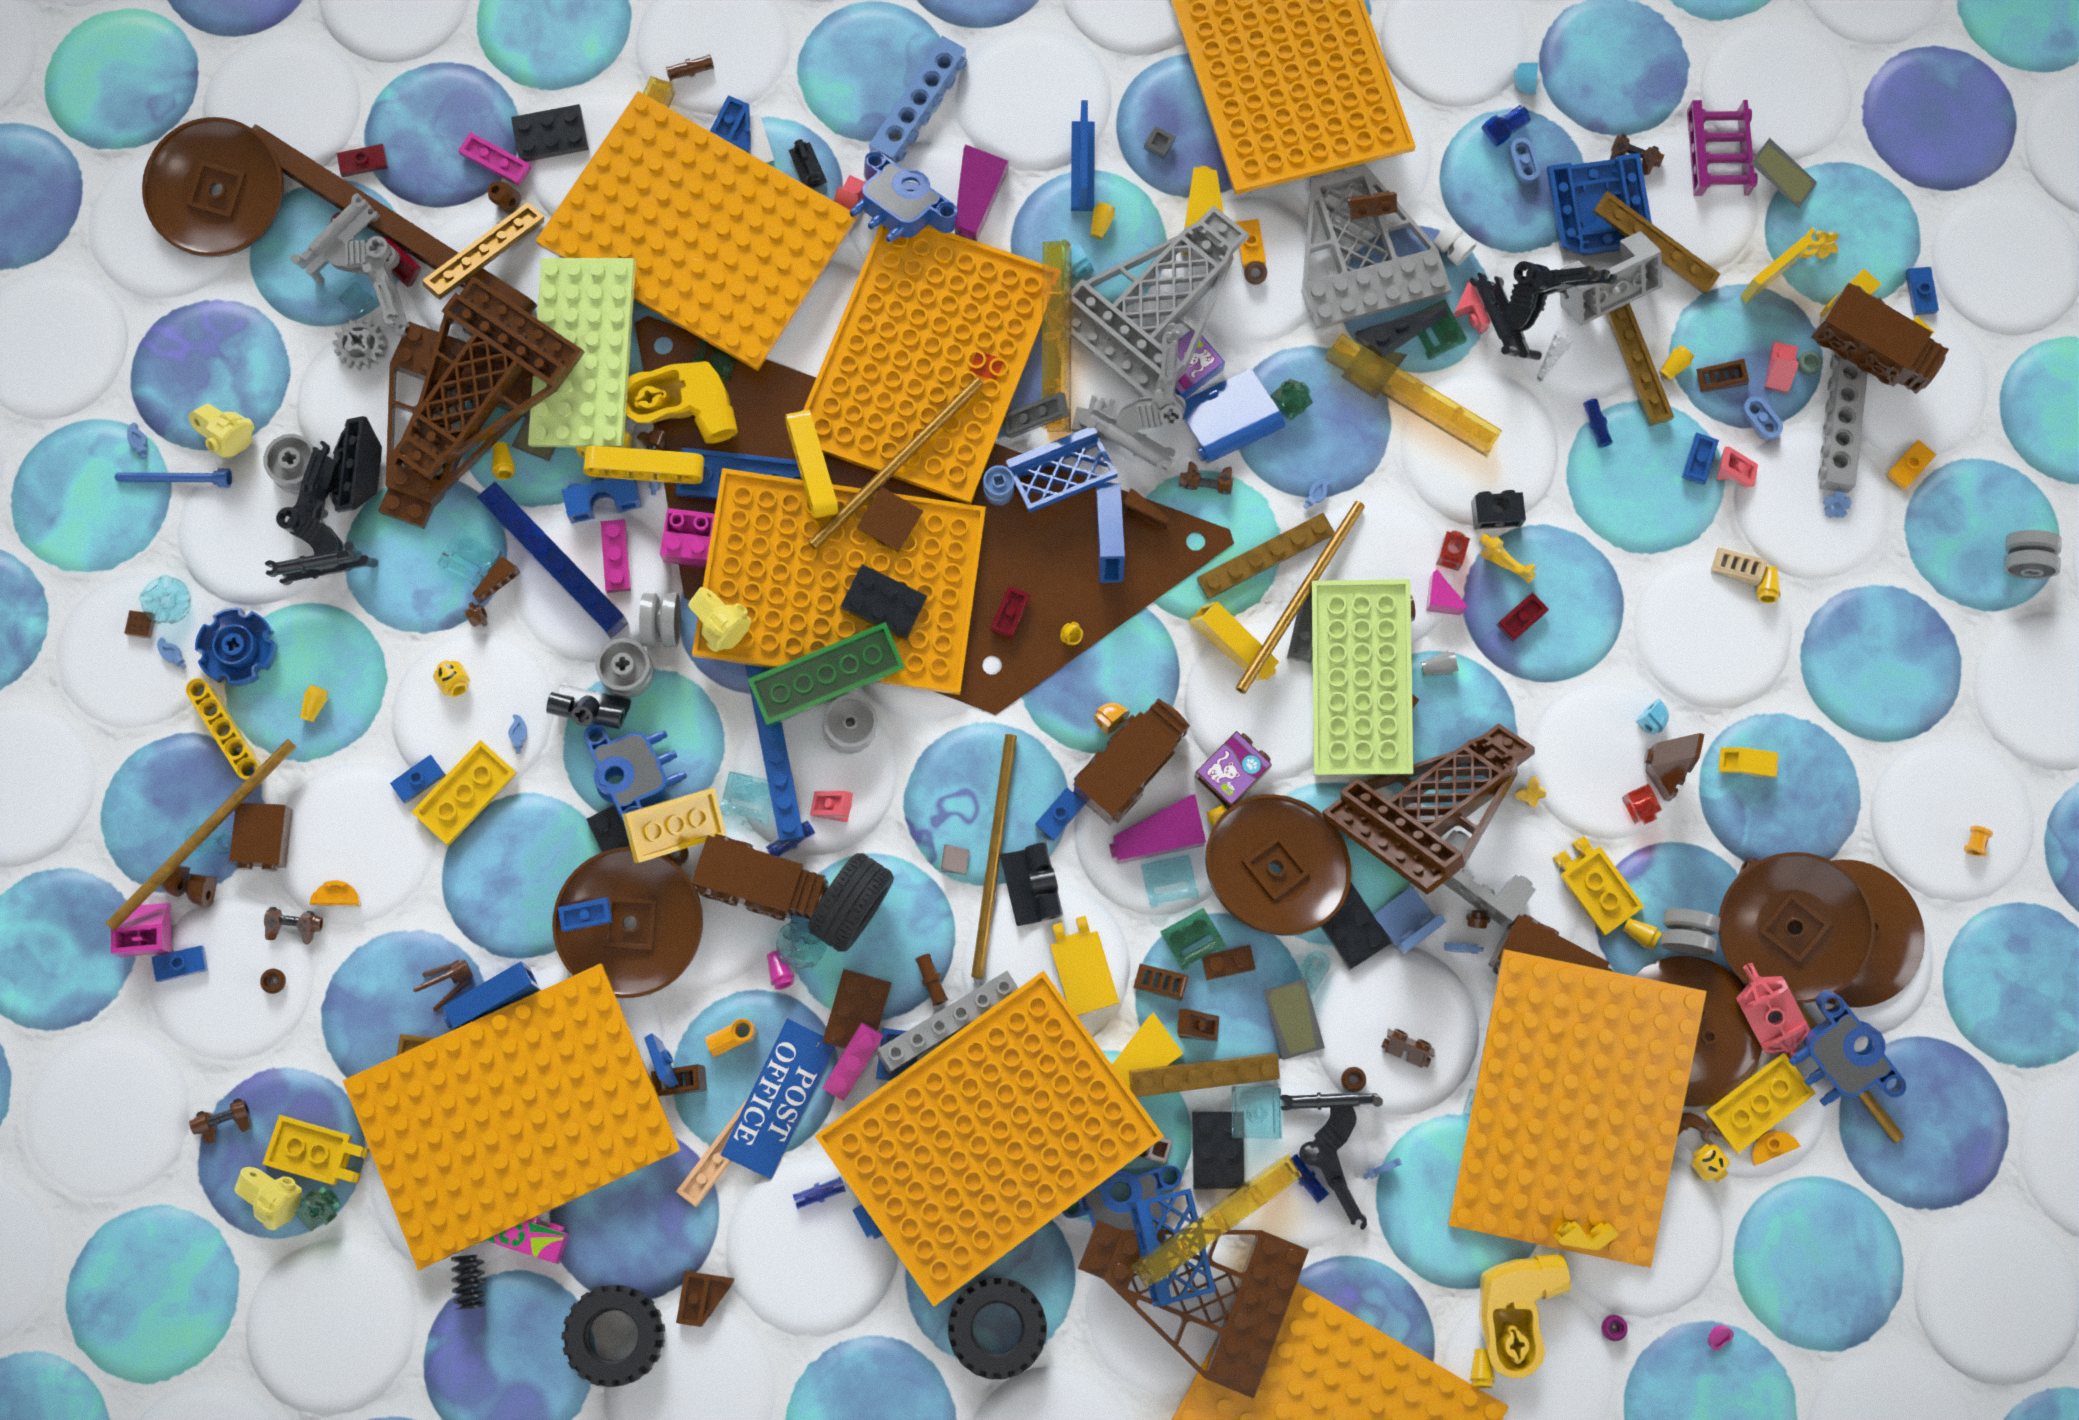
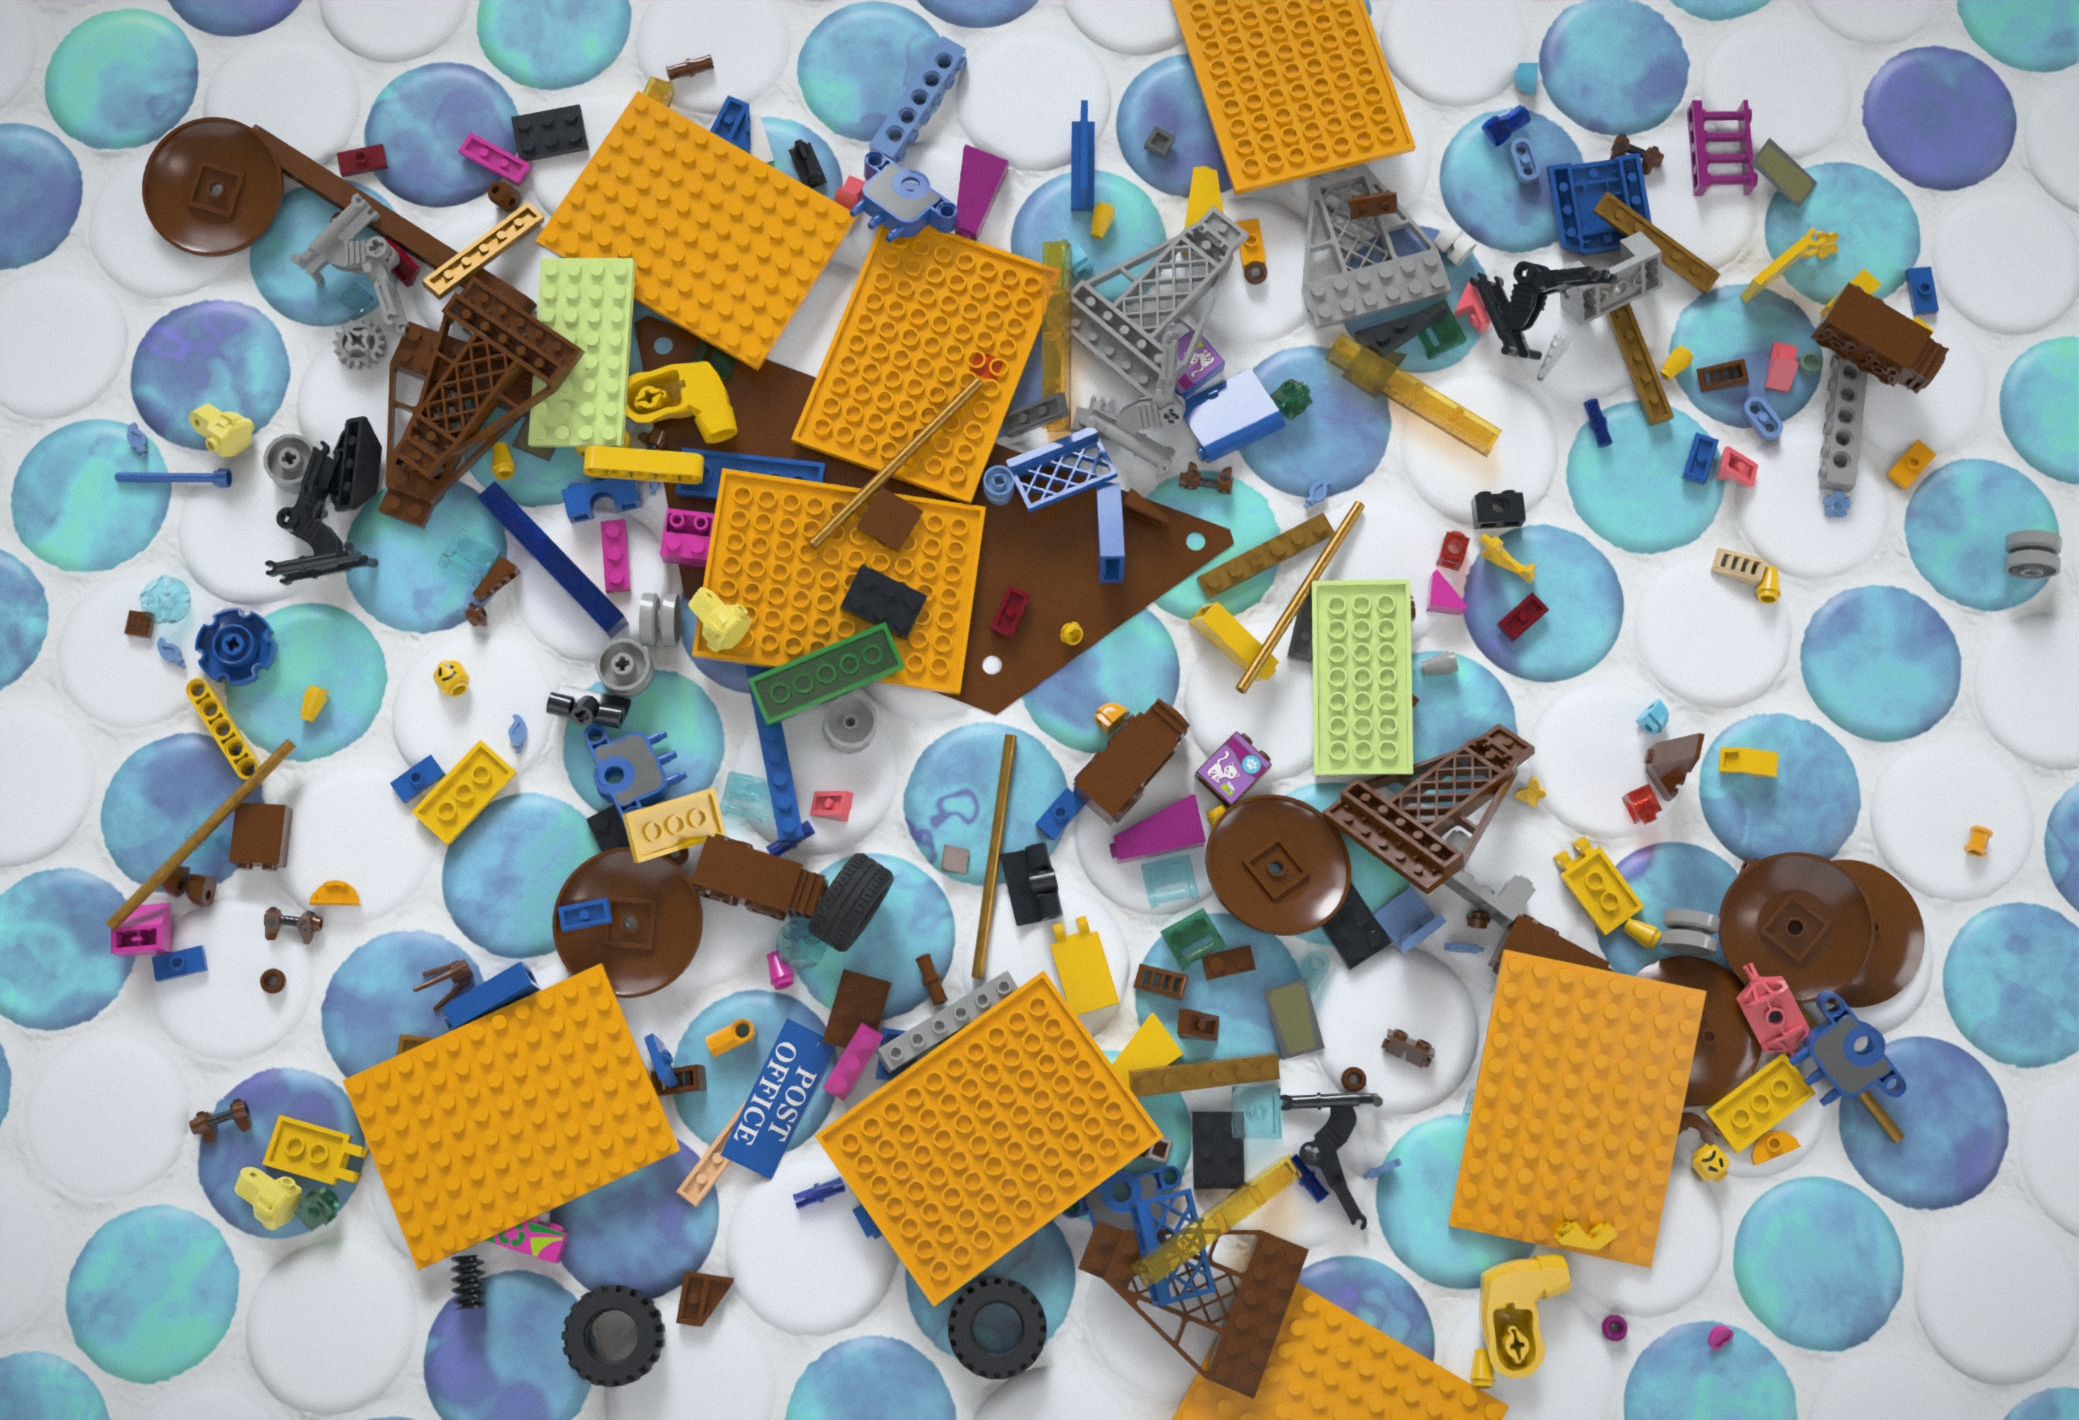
yellow beam [785,410,838,519] -> none

